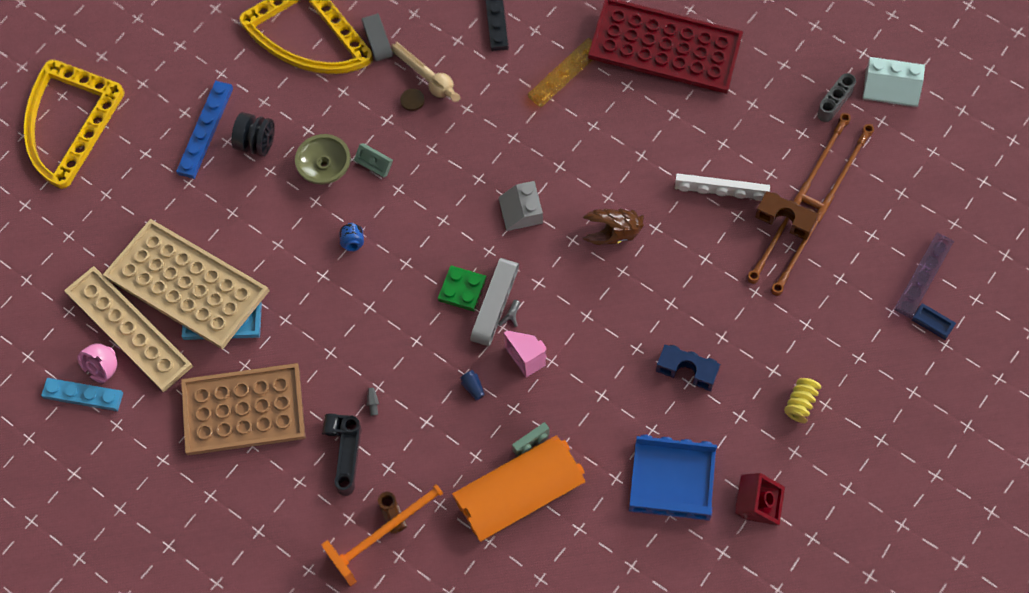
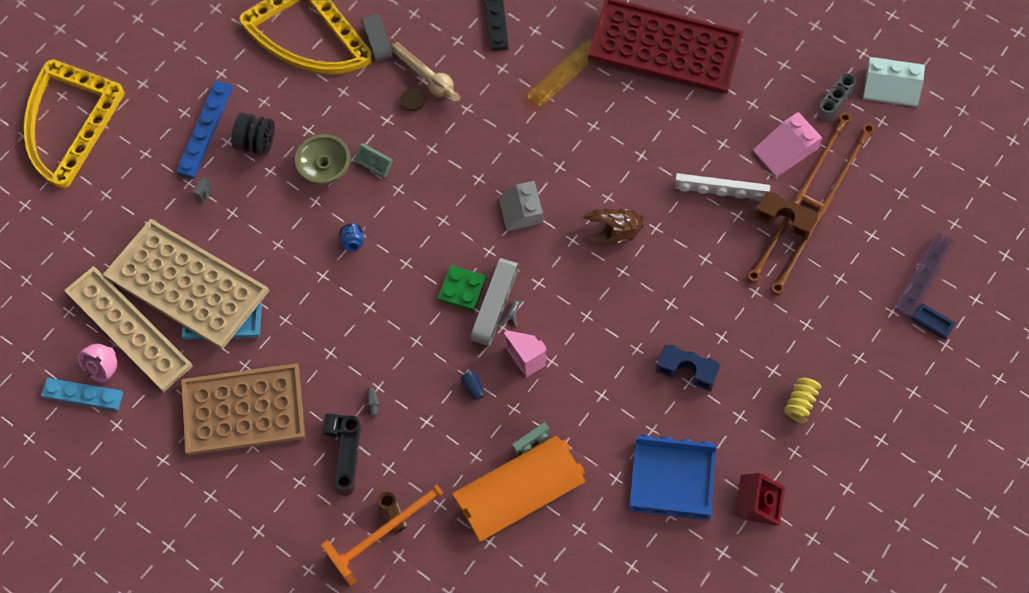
none -> dark grey plate [193,177,212,203]
none -> bright pink slope [753,112,822,177]

